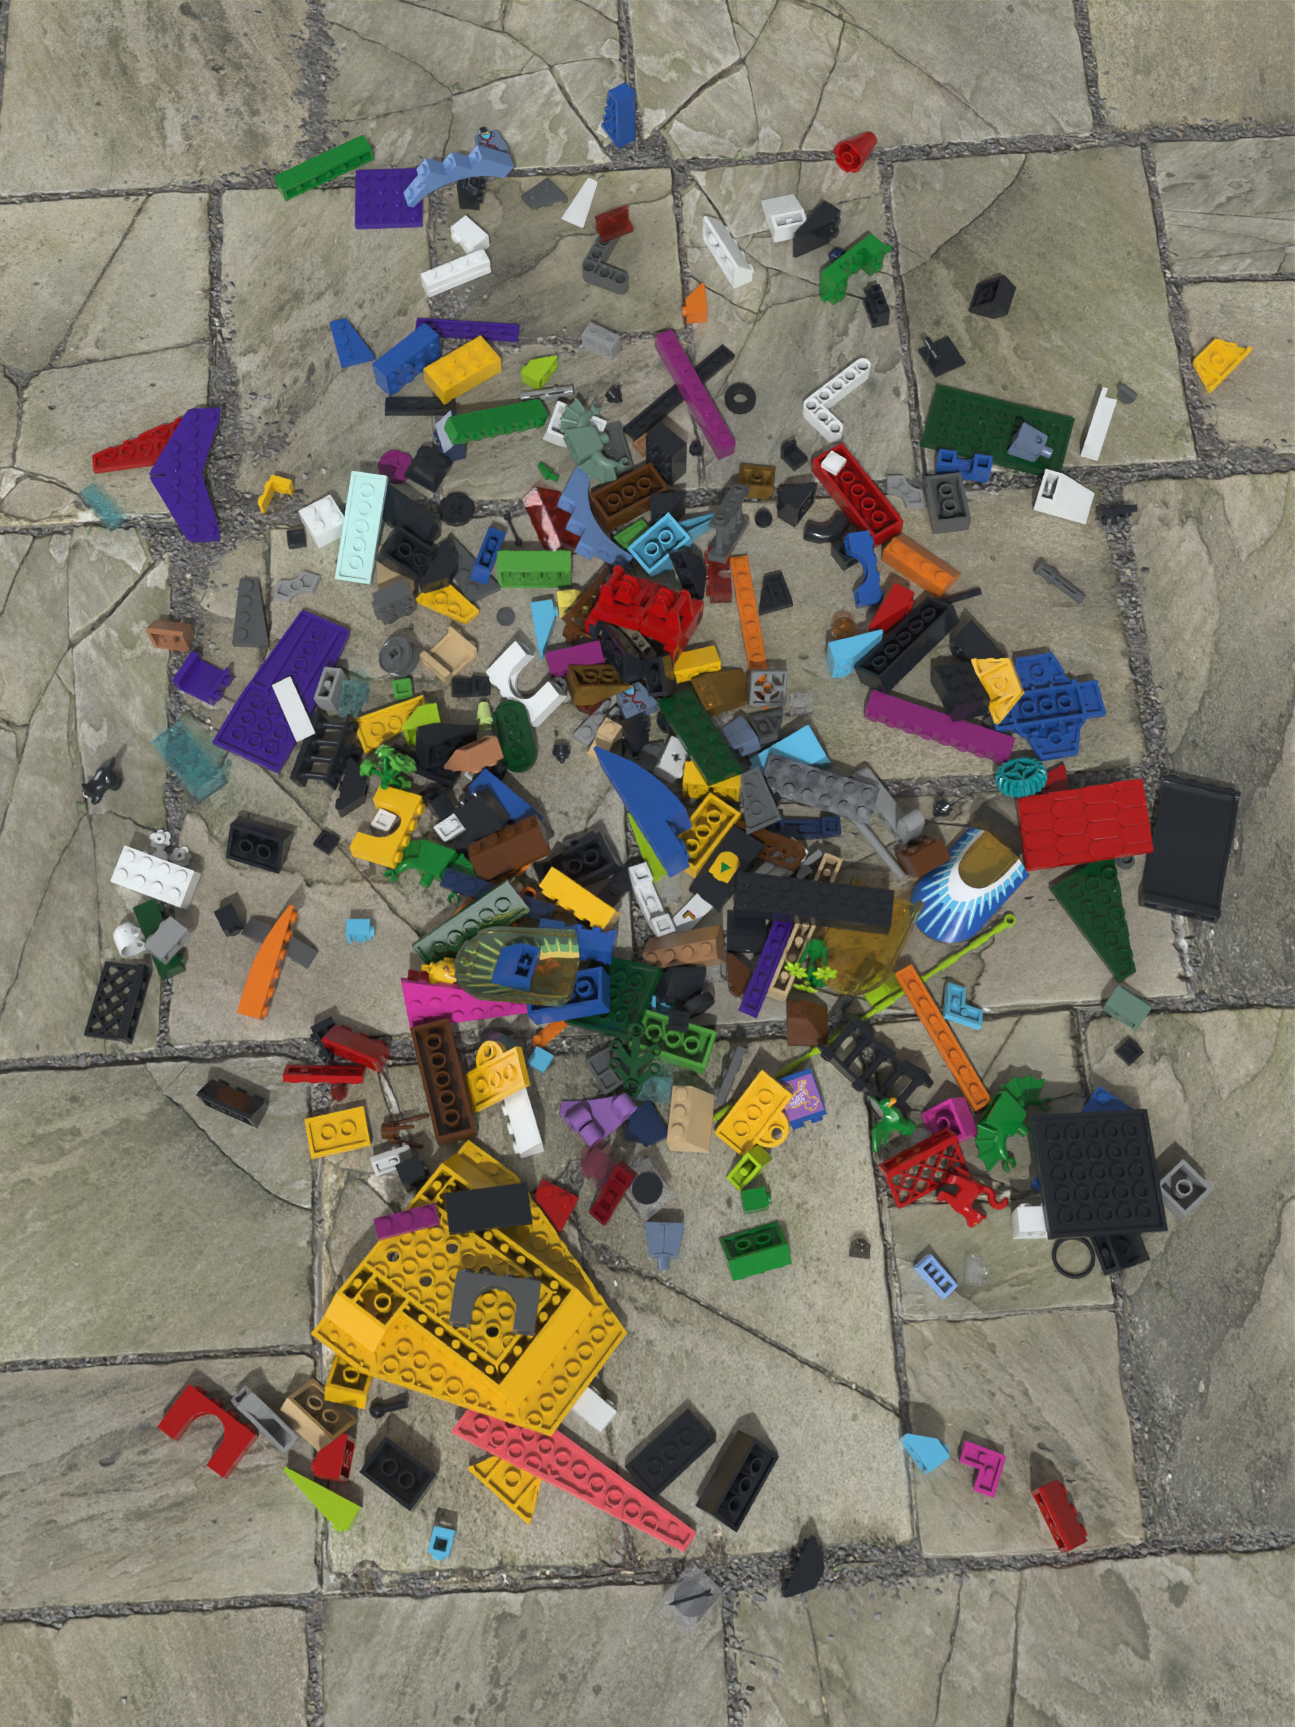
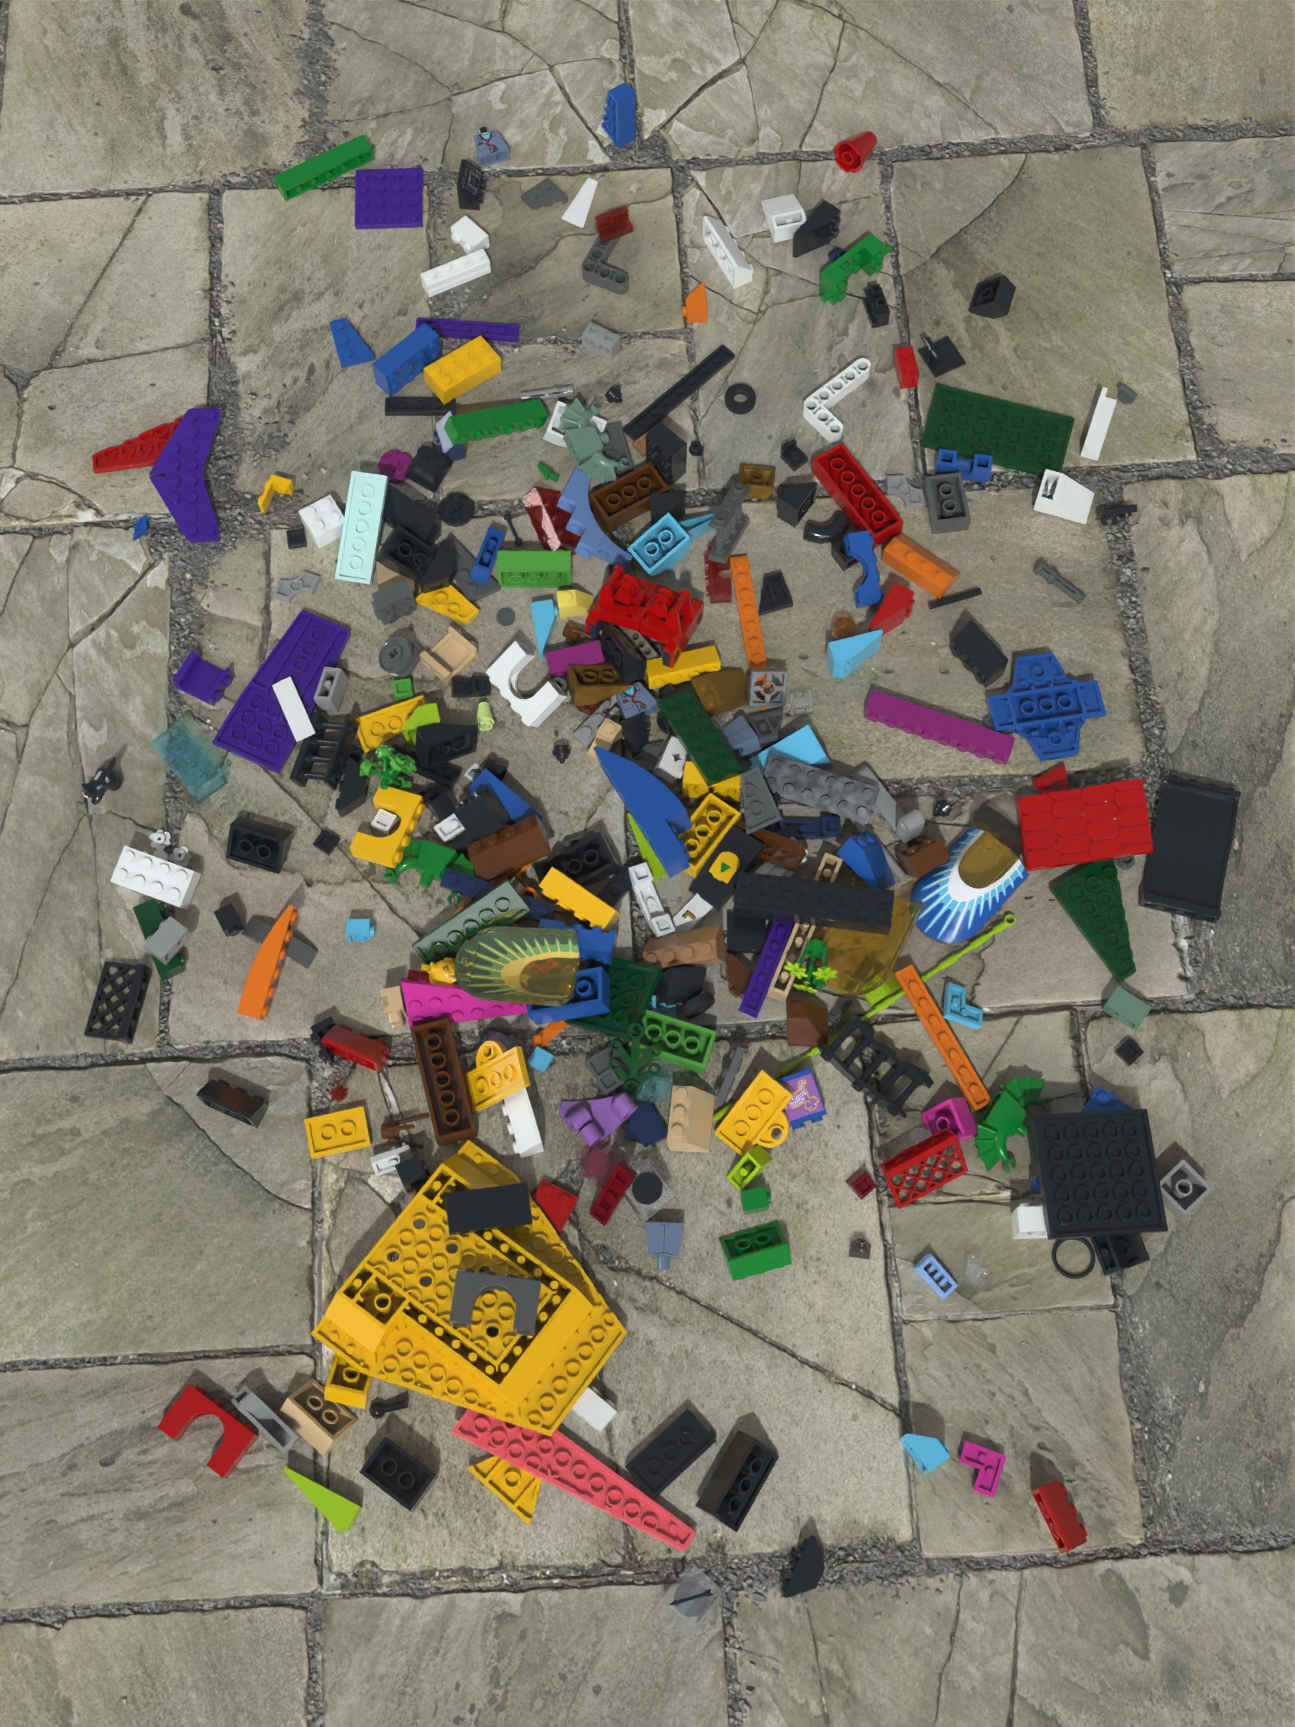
clear light blue plate [79,483,125,532] -> none
white helmet [113,922,146,957] -> none
nougat slope [146,619,195,652] -> none
dark grey wing [232,578,270,648] -> none
red plate [283,1065,366,1084] -> none
red slope [311,1434,356,1483] -> none
clear light blue arch [338,680,369,719] -> none
magenta plate [373,1203,440,1241] -> none
medium blue arch [403,145,514,207] -> none
medium azure brick [428,1526,457,1561] -> none
nougat slope [444,736,504,774] -> none
blue slope [491,943,541,993] -> none
dark green tile [493,700,538,773] -> none
lime slope [520,355,558,390] -> none
reddish brown fence [561,568,610,634] -> none
bright green tile [613,518,650,552] -> none
black slope [642,655,677,697] -> none
magenta brick [655,329,736,460] -> none
black slope [668,549,707,600] -> none
black tile [668,1010,690,1033] -> none
black plate [754,510,773,528] -> none
light grey slope [796,849,823,879] -> none
white plate [821,450,846,476] -> none
black brick [854,596,960,694] -> none
green animal [870,1097,916,1153] -> none
black brick [931,660,991,722] -> none
red animal [936,1166,1009,1228] -> none
yellow wing [971,658,1024,725] -> none
teal gear [995,756,1047,799] -> none
sand blue torso [1007,422,1053,462] -> none
yellow wing [1192,338,1253,394] -> none
none -> blue piece [132,516,150,541]
none -> tan hips [380,986,407,1030]
none -> blue slope [837,831,896,889]
none -> dark red slope [845,1169,876,1200]
none -> red brick [893,346,920,389]

